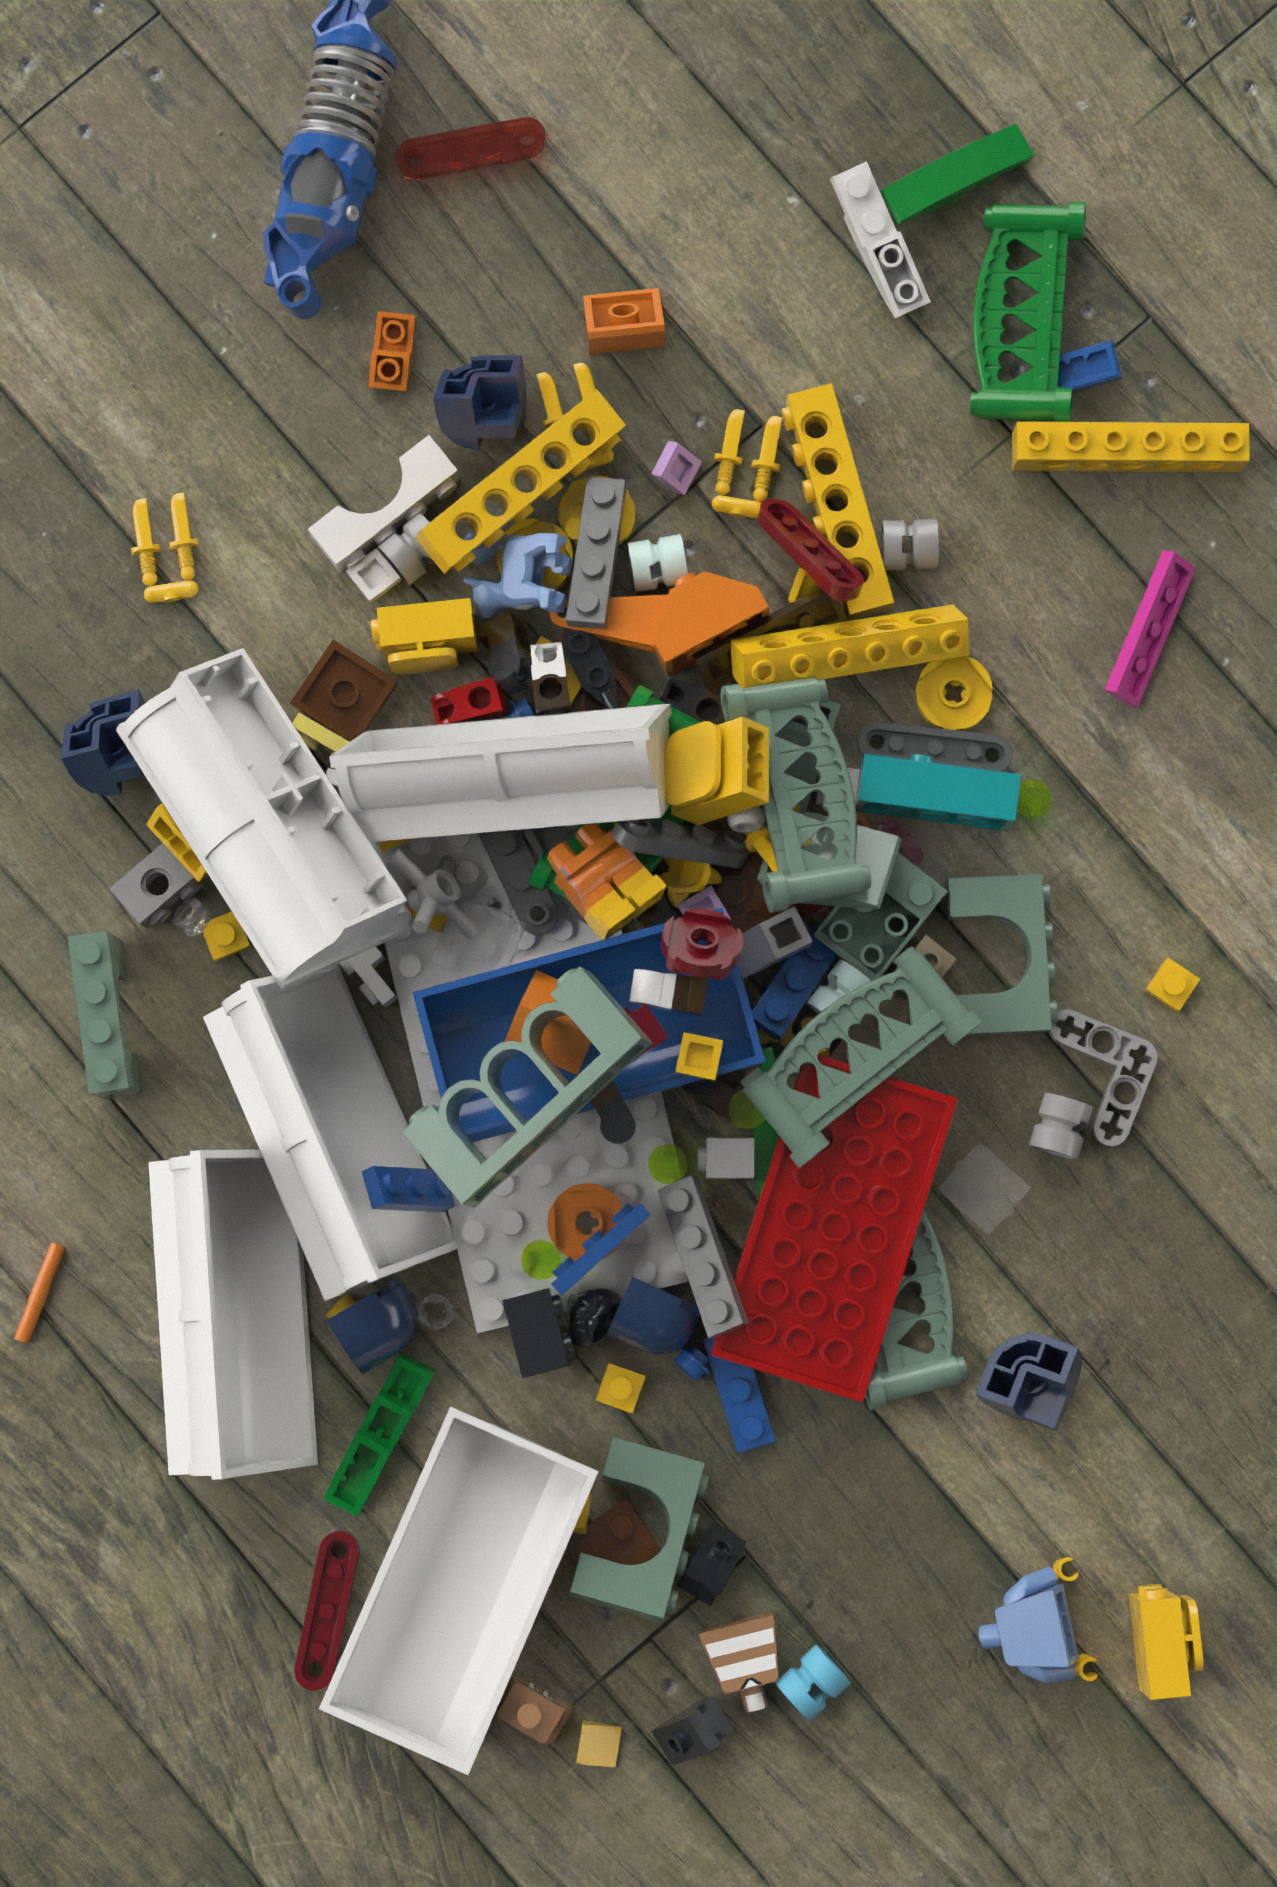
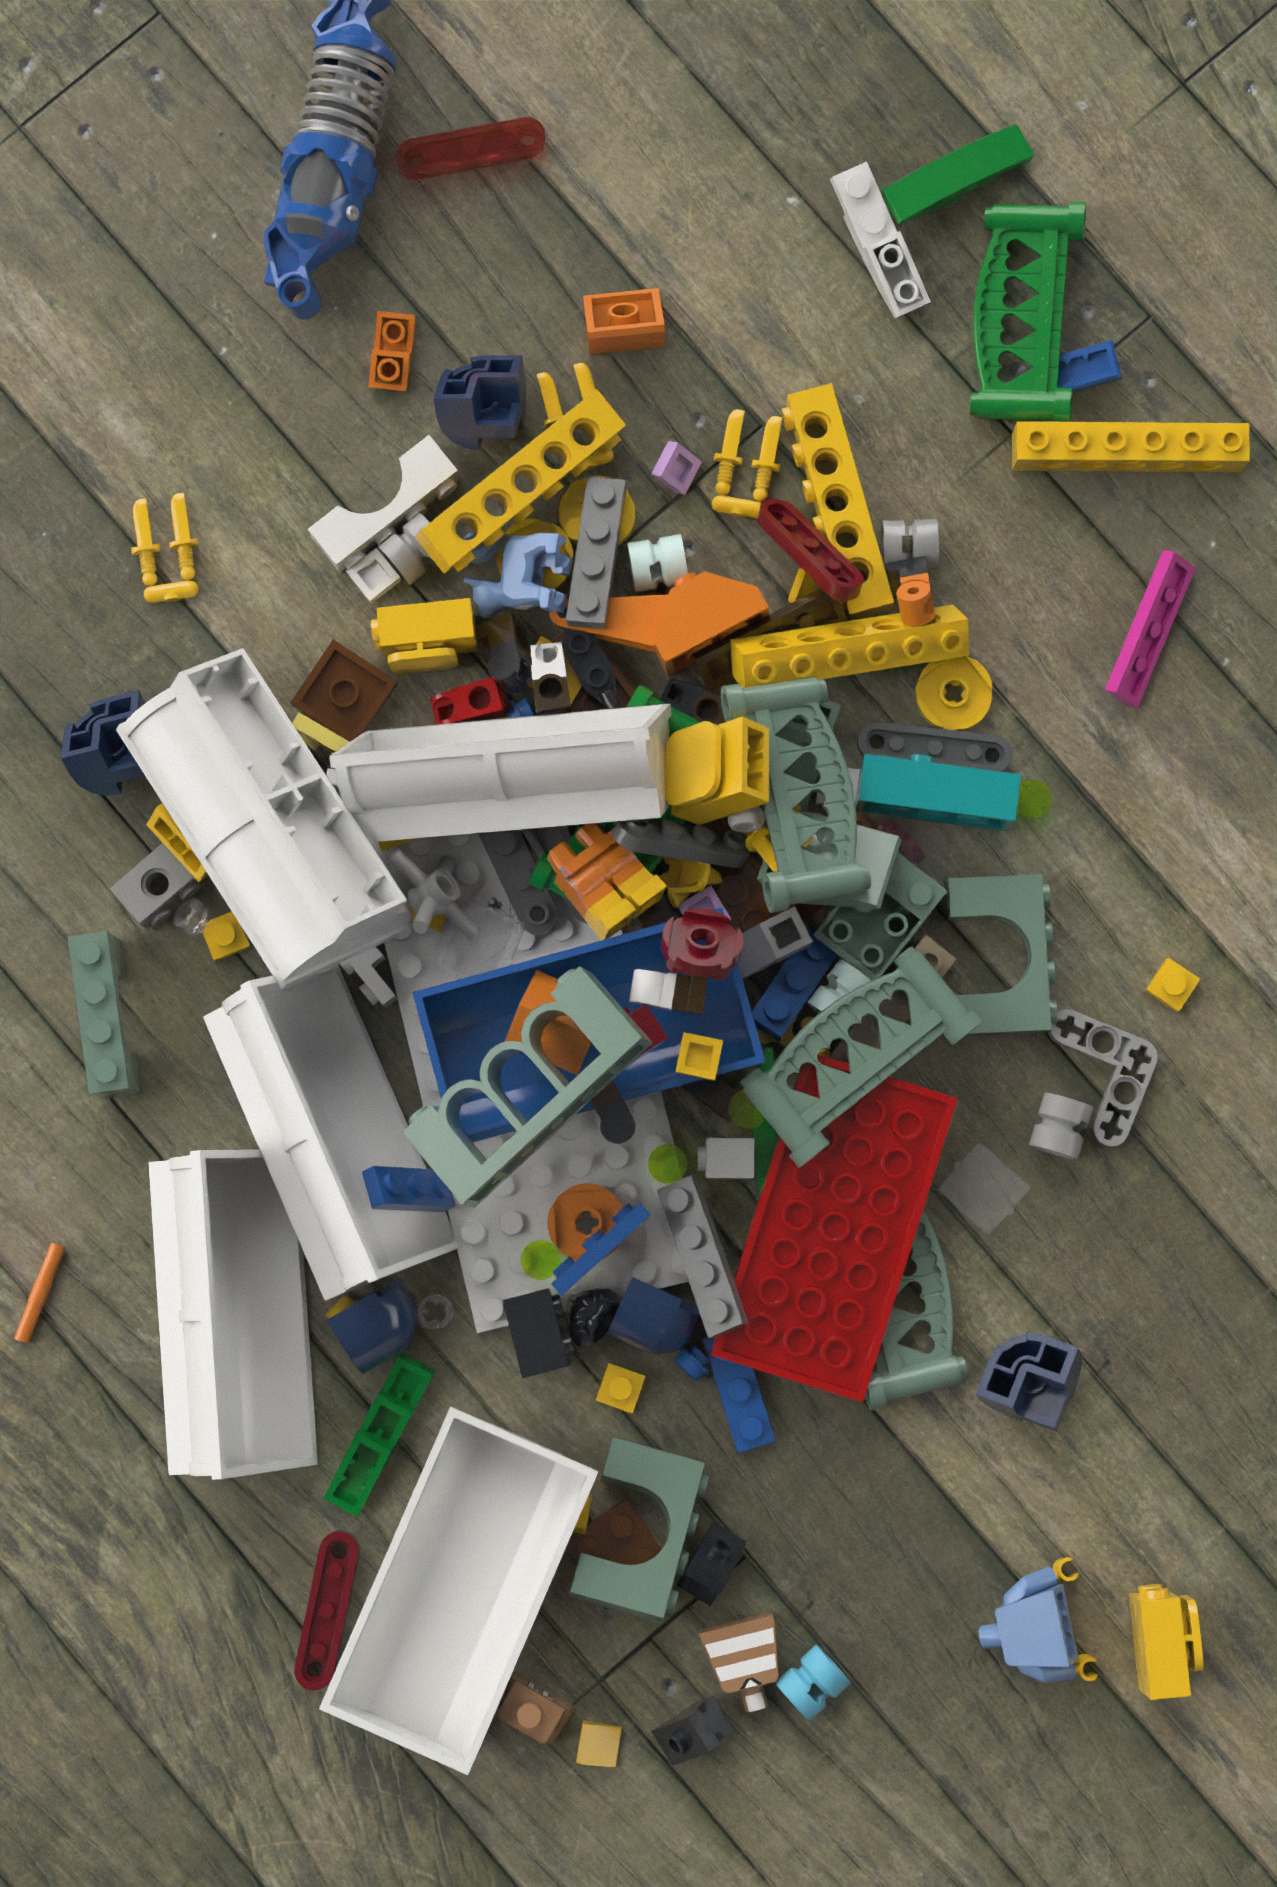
none -> orange leg [887,556,935,626]

